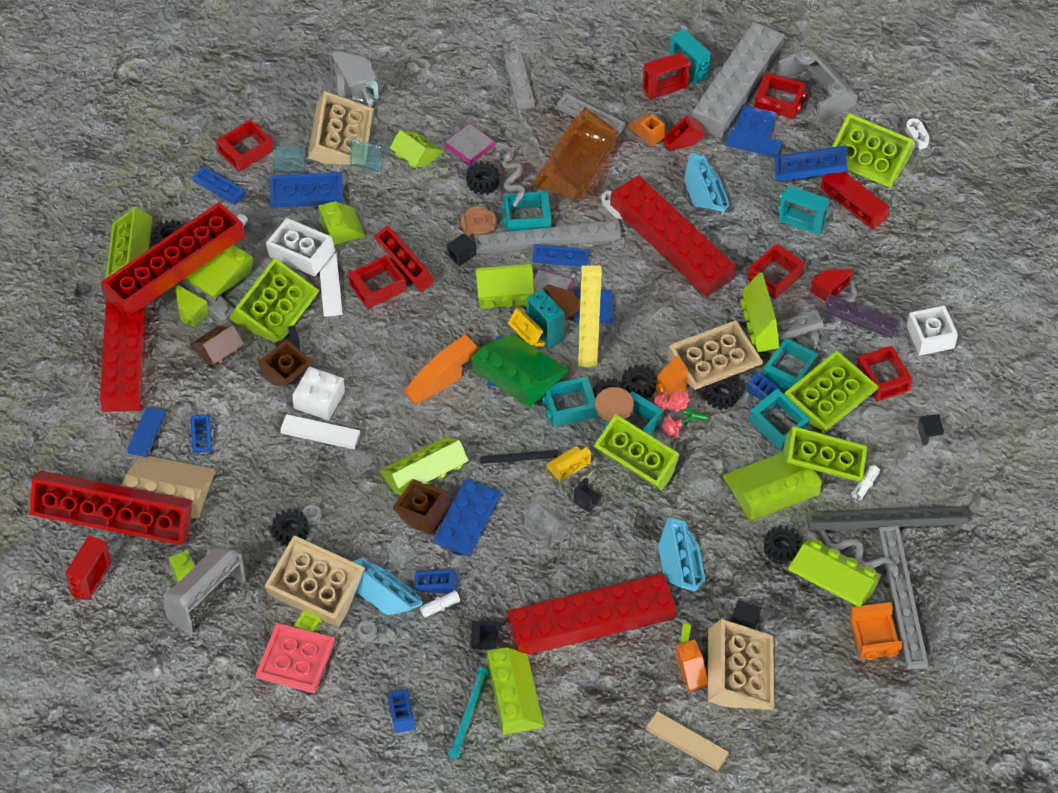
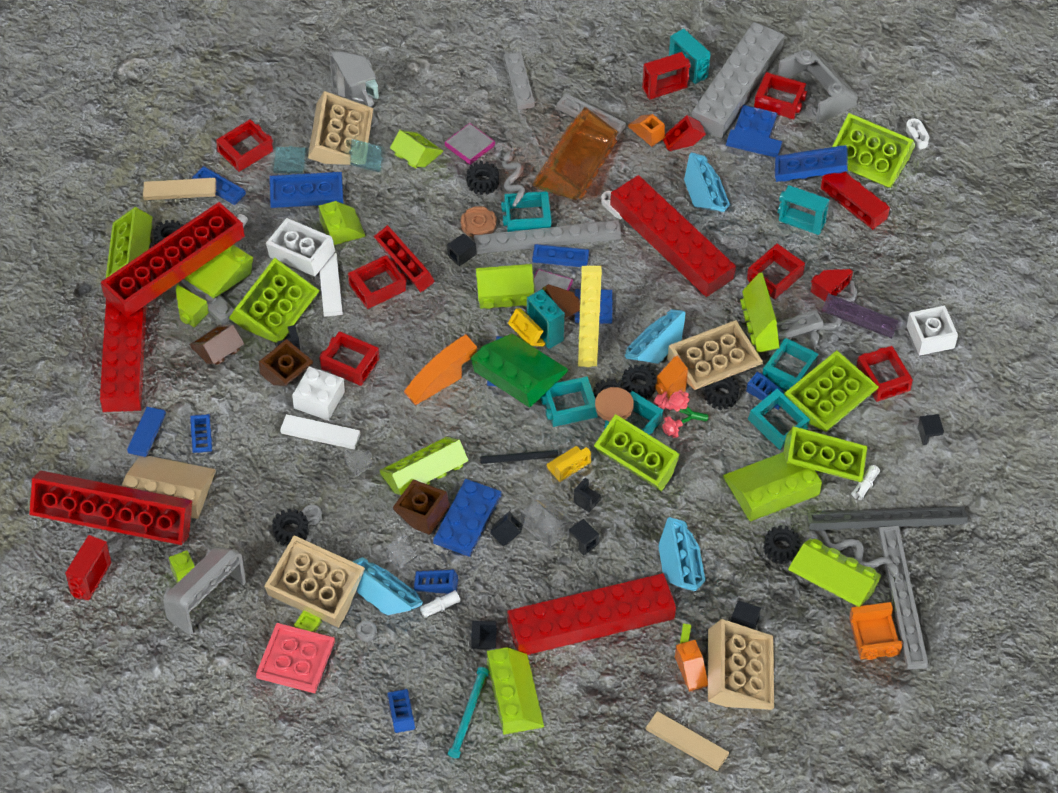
none -> tan tile [143,178,216,200]
none -> red window [319,331,380,386]
none -> black panel [490,511,523,546]
none -> black panel [569,519,599,556]
none -> medium azure wedge [625,309,685,364]

